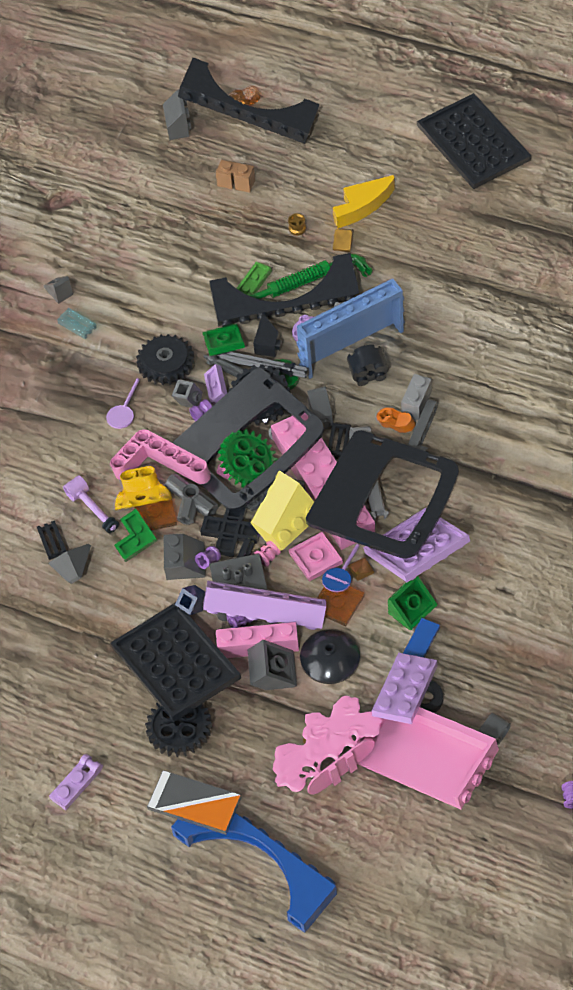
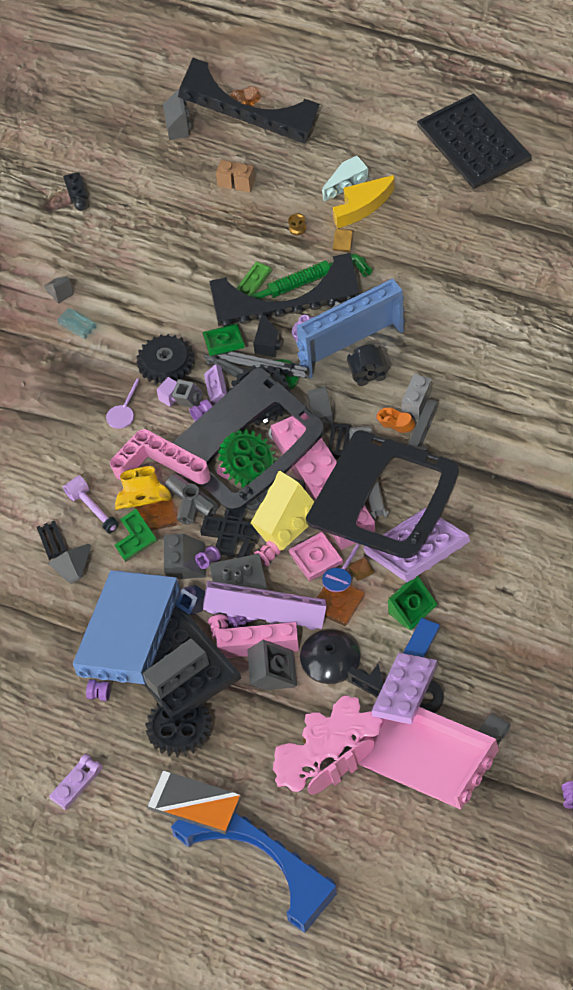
none -> black plate [63,172,88,211]
none -> medium blue panel [73,570,180,684]
none -> medium lavender wheel [86,679,111,701]
none -> dark grey brick [142,639,209,699]
none -> lavender plate [157,377,177,407]
none -> bright pink bush [208,614,228,640]
none -> light aqua slope [322,156,368,202]
none -> black slope [348,664,384,698]

